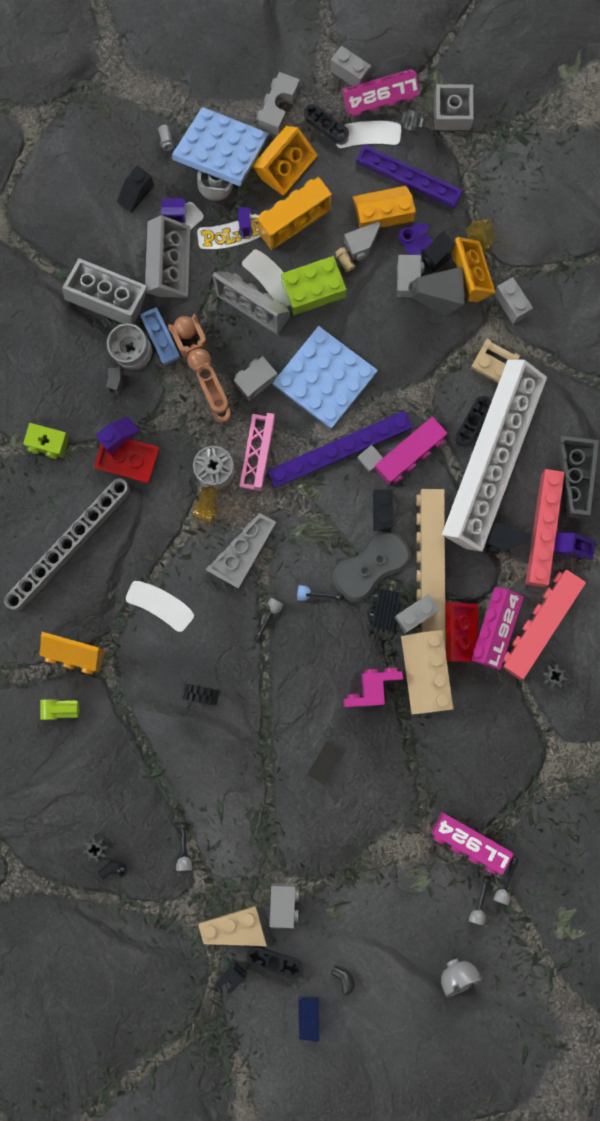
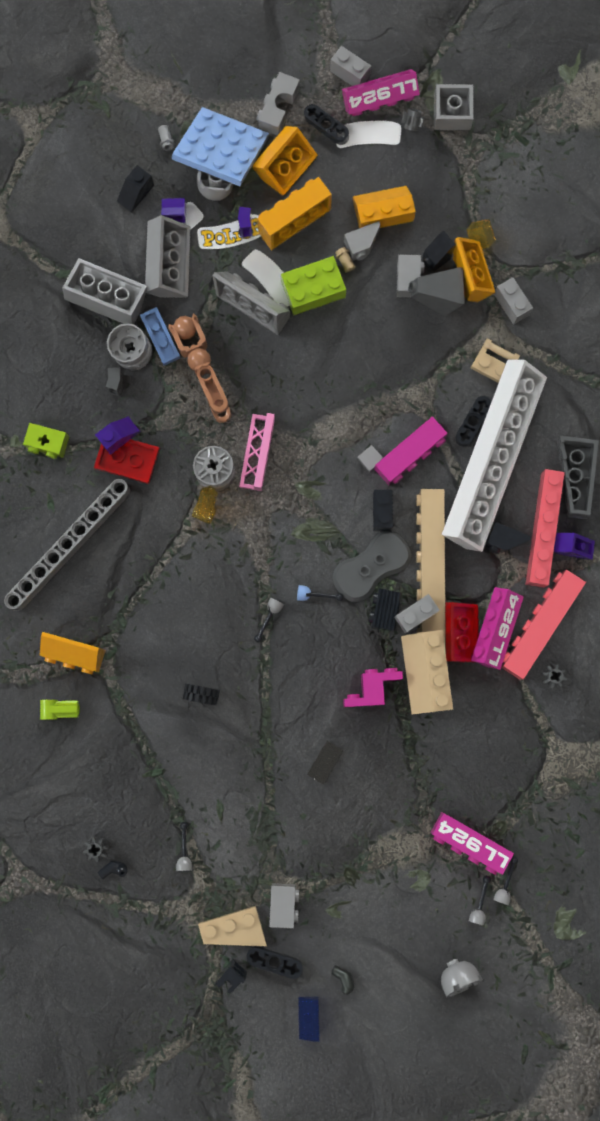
white sticker [126,581,194,632] -> none
light grey wing [205,513,276,589] -> none
light grey brick [234,356,278,401] -> none
dark purple plate [267,411,413,488] -> none
light blue plate [273,326,378,430] -> none
dark purple tile [356,145,463,208] -> none
dark purple plate [398,223,432,255] -> none

